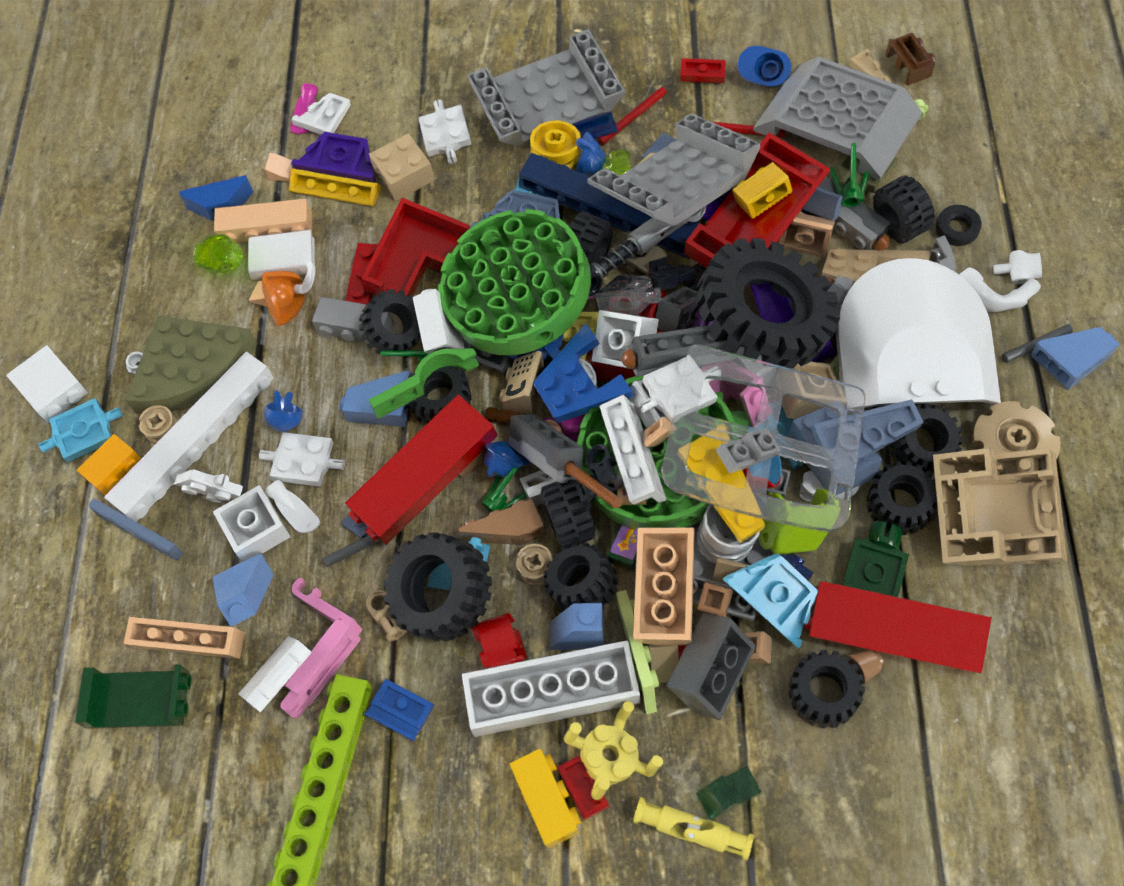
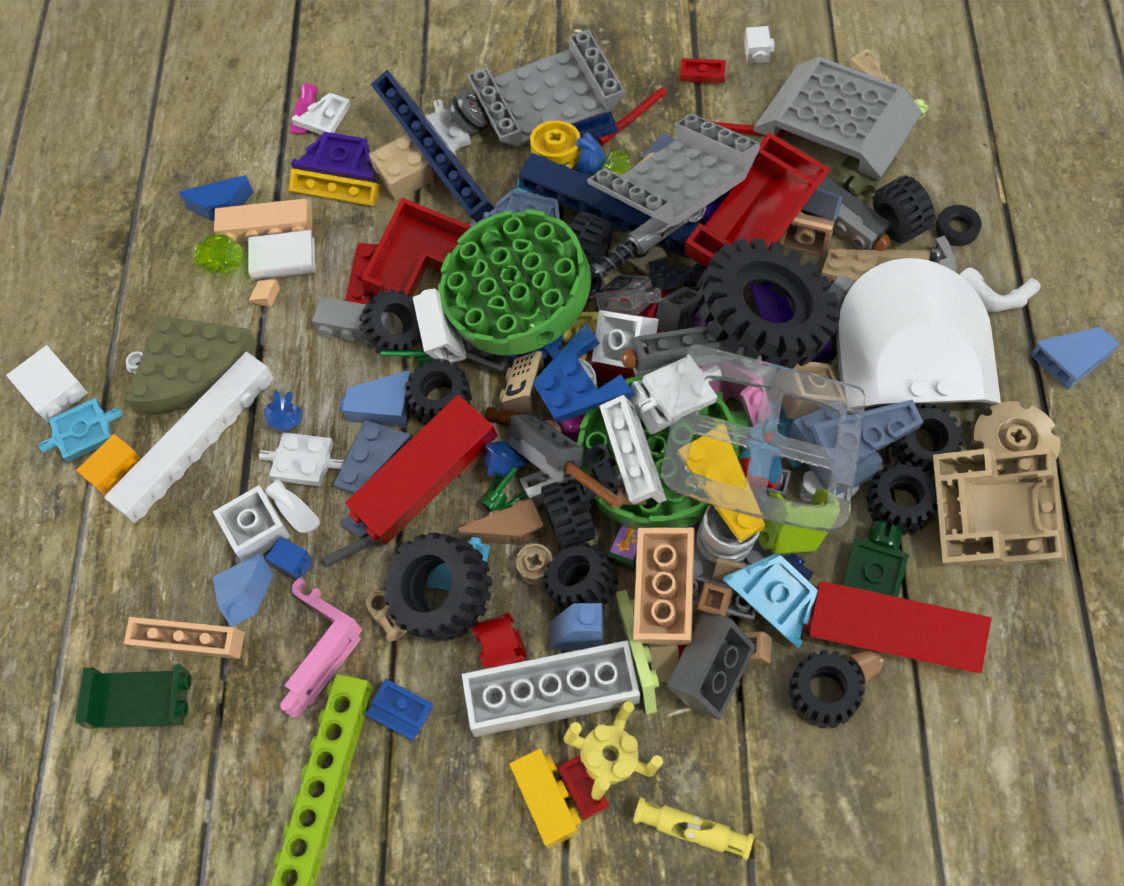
sand blue tile [88,498,183,560] -> none
tan wheel [138,405,178,444] -> none
white plate [174,469,243,503] -> none
white piece [238,636,312,713] -> none
orange hat [262,262,315,326] -> none
light nougat slope [265,153,293,182] -> none
bright green piece [368,348,479,419] -> none
light nougat slope [644,416,676,447] -> none
clear green slope [696,766,762,820] -> none
light grey slope [716,428,781,473] -> none
yellow brick [732,162,792,219] -> none
blue piece [738,46,792,86] -> none
green plant [830,143,869,207] -> none
reddish brown window [885,33,936,86] -> none
white piece [993,250,1042,284] -> none
dark grey bar [1002,324,1073,363] -> none
none -> blue brick [266,536,313,580]
none -> sand blue wing [333,420,412,495]
none -> dark blue brick [370,69,495,223]
none -> dark grey head [448,89,489,134]
none -> white brick [744,26,774,64]

